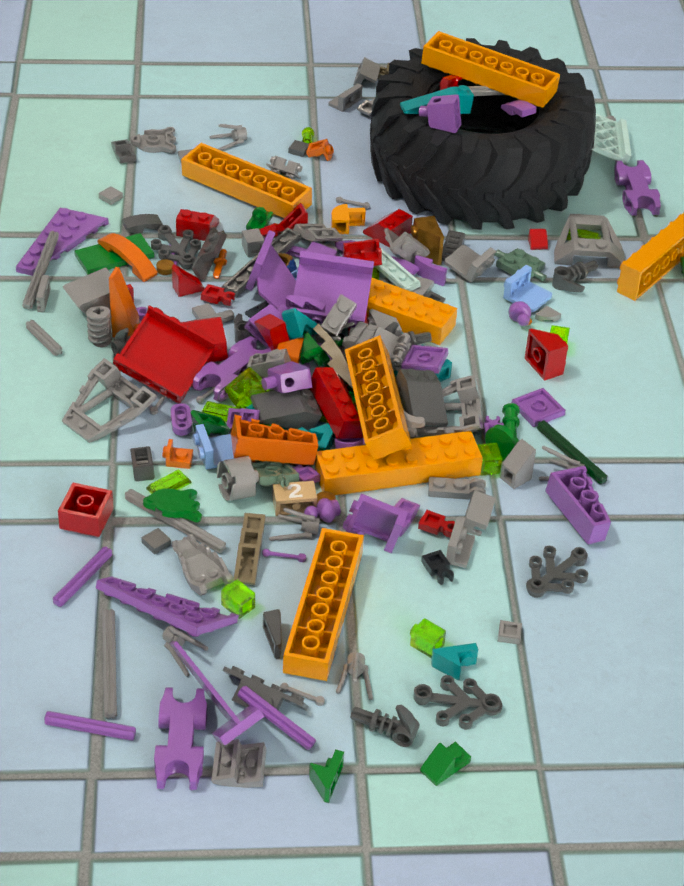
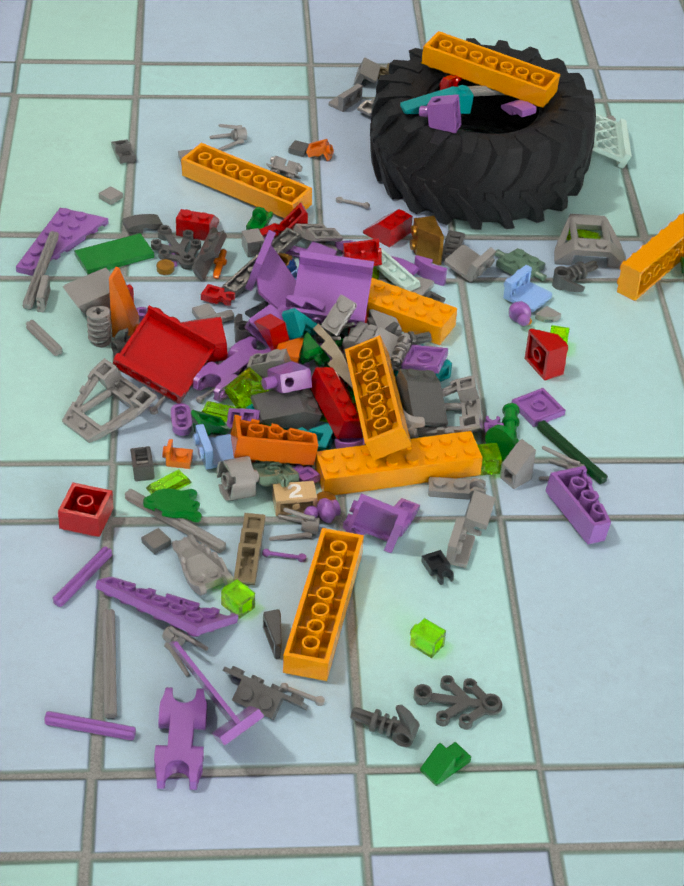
orange slope [97,233,158,282] -> none
light grey tile [131,127,176,153] -> none
red slope [172,264,205,297] -> none
light grey slope [211,739,267,788] -> none
medium lavender axle [237,686,316,750] -> none
clear neon green pin [302,127,314,143] -> none
green slope [309,749,344,803] -> none
light orange brick [331,204,366,234] -> none
light grey plant [336,652,373,700] -> none
light grey bracket [384,228,430,264] -> none
red plate [418,510,455,538] -> none
teal slope [431,643,478,680] -> none
light grey tile [497,620,522,645] -> none
dark grey plant [526,545,588,598] -> none
red slope [528,229,548,250] -> none
medium lavender piece [614,160,661,216] -> none

